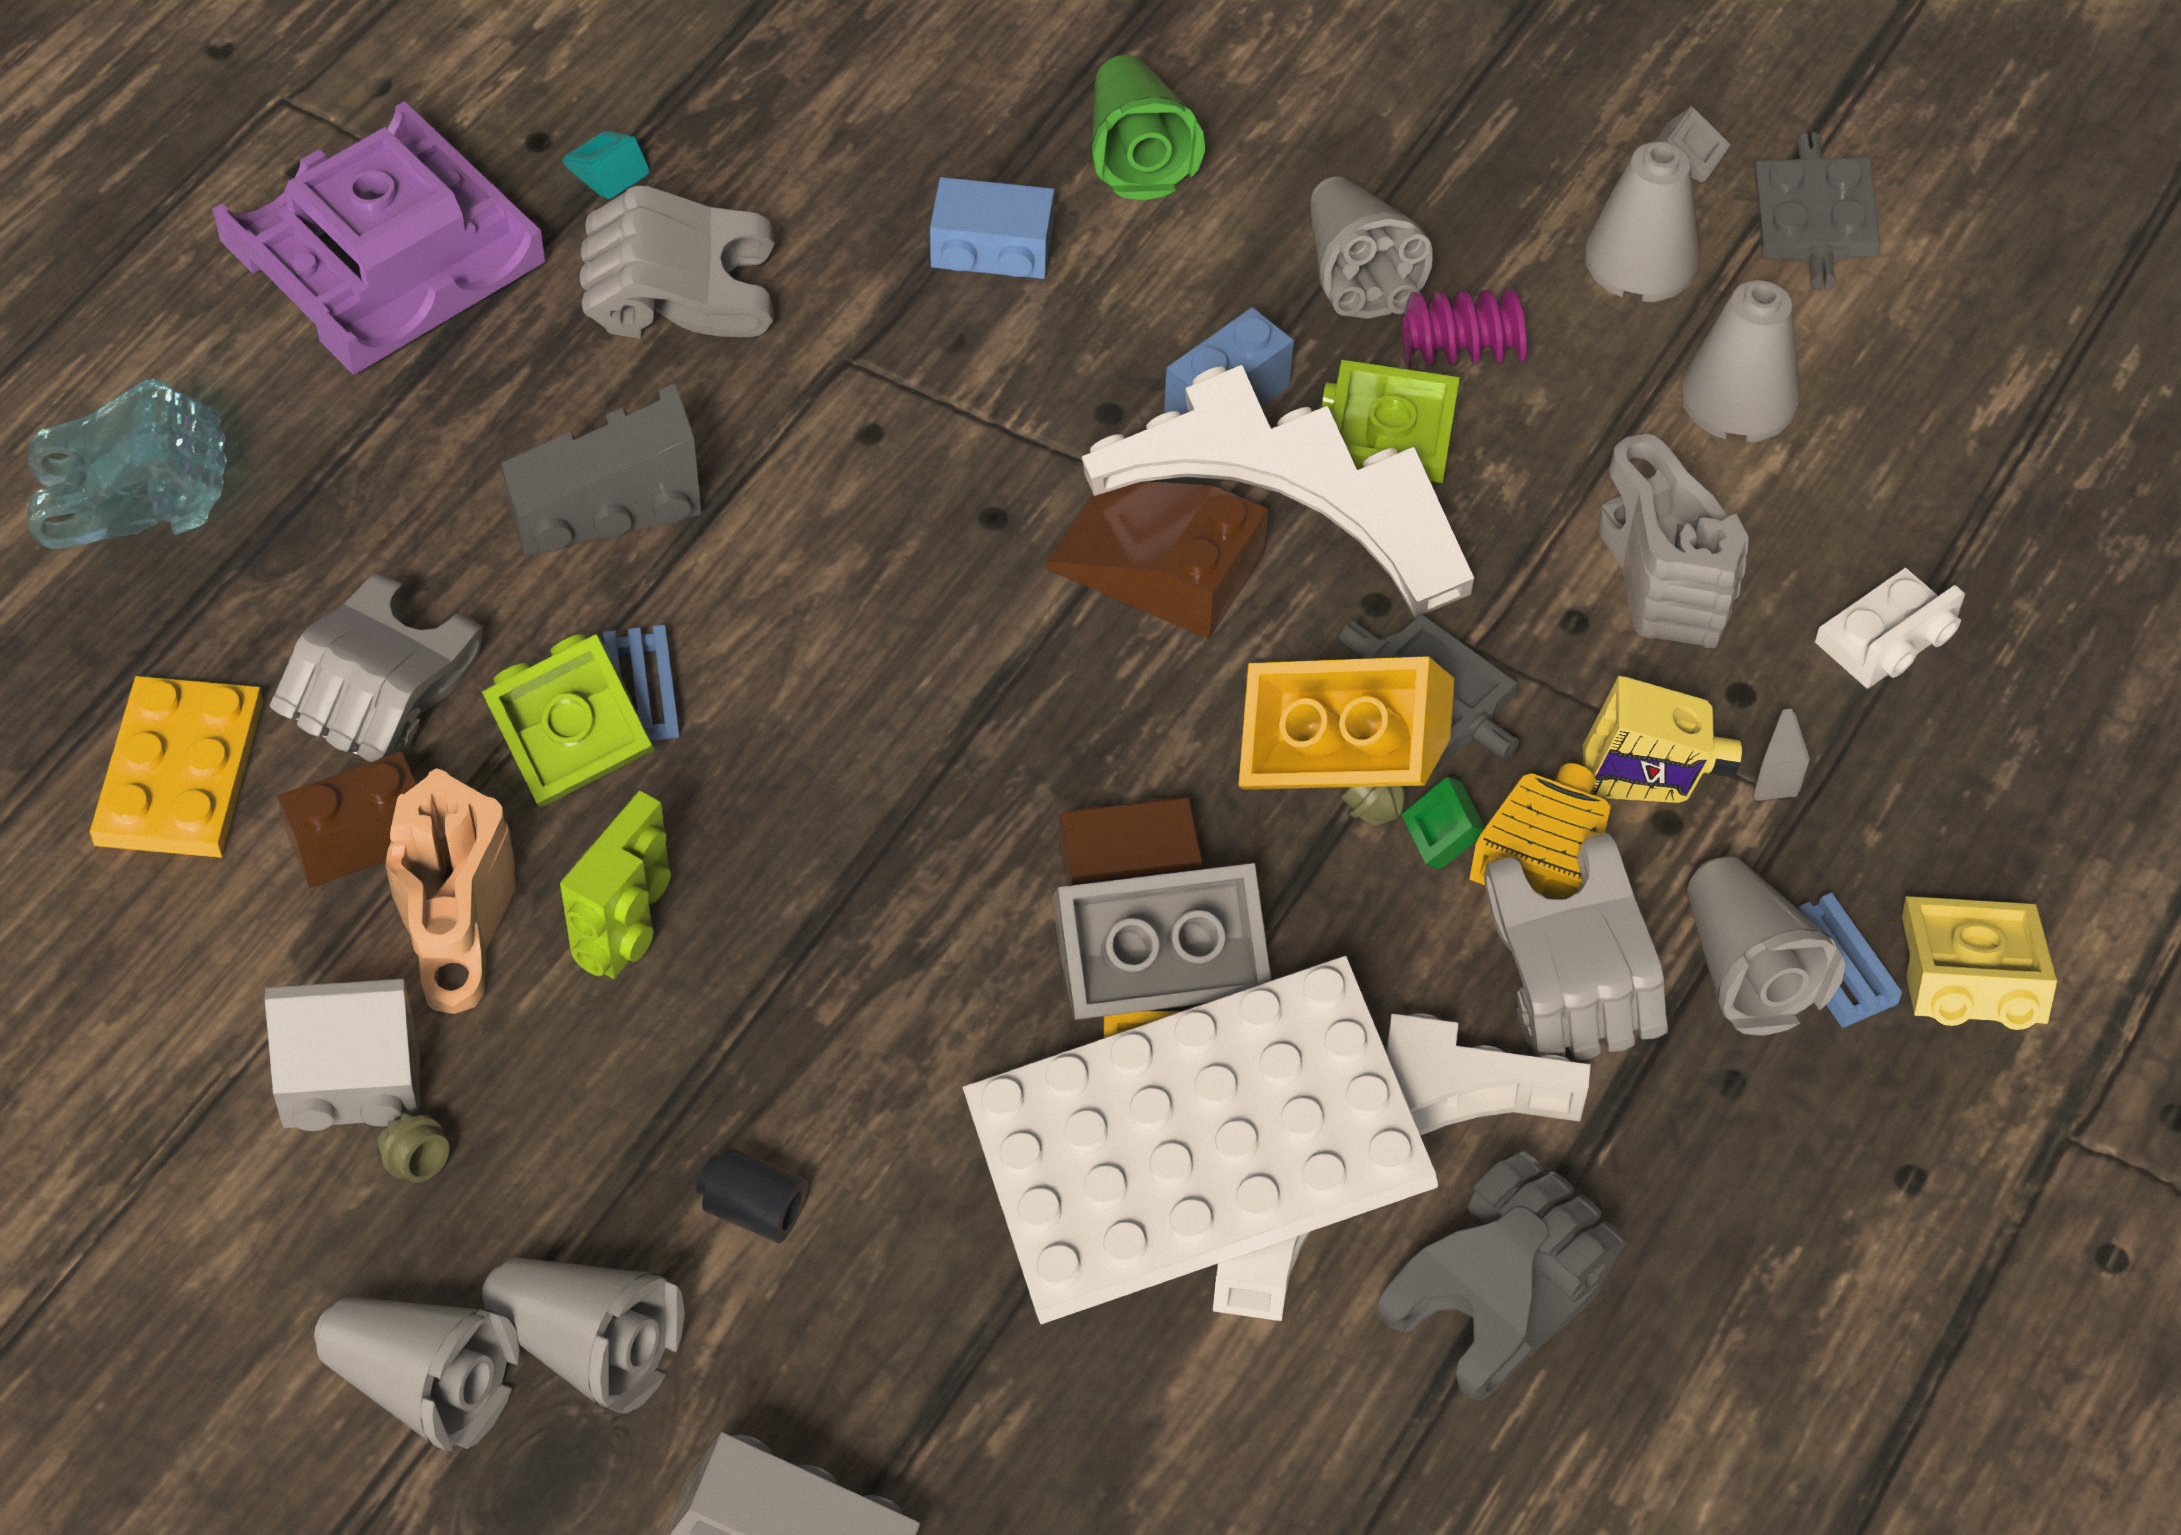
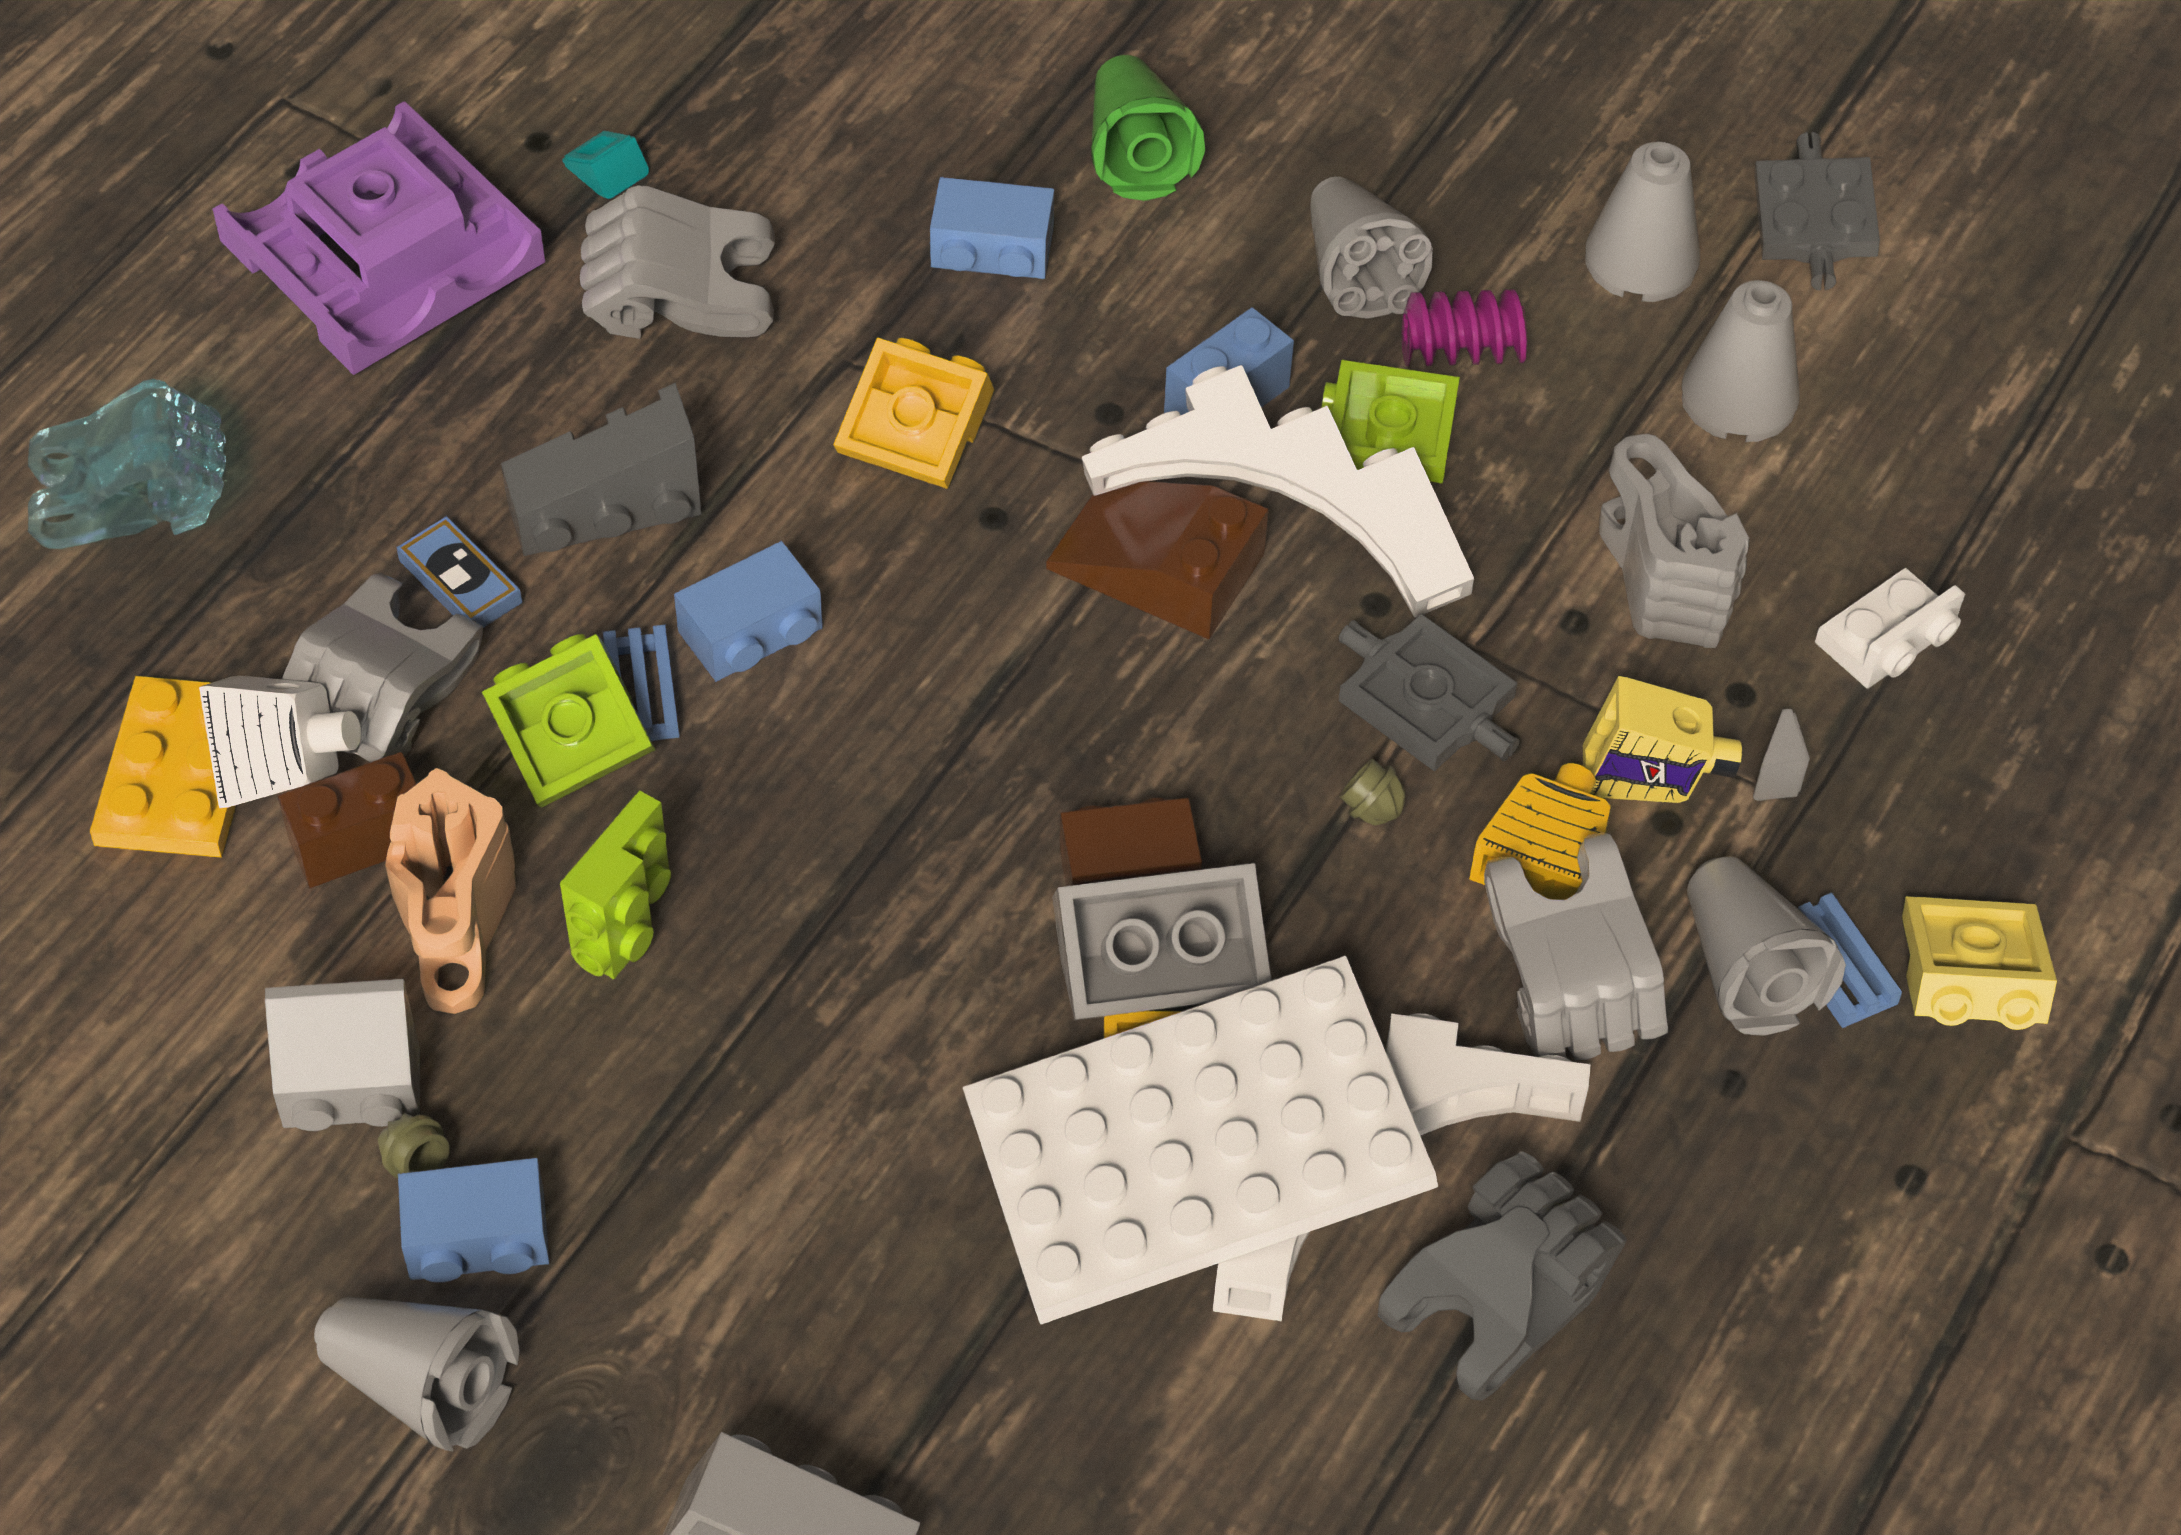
light grey cone [482,1257,685,1414] -> none
black brick [696,1148,808,1243] -> none
yellow slope [1239,657,1455,790] -> none
green plate [1401,777,1485,870] -> none
light grey slope [1654,106,1731,183] -> none
none -> white torso [199,675,361,808]
none -> tile [396,516,522,628]
none -> medium blue brick [398,1158,549,1282]
none -> medium blue brick [674,541,822,682]
none -> yellow plate [833,338,994,489]

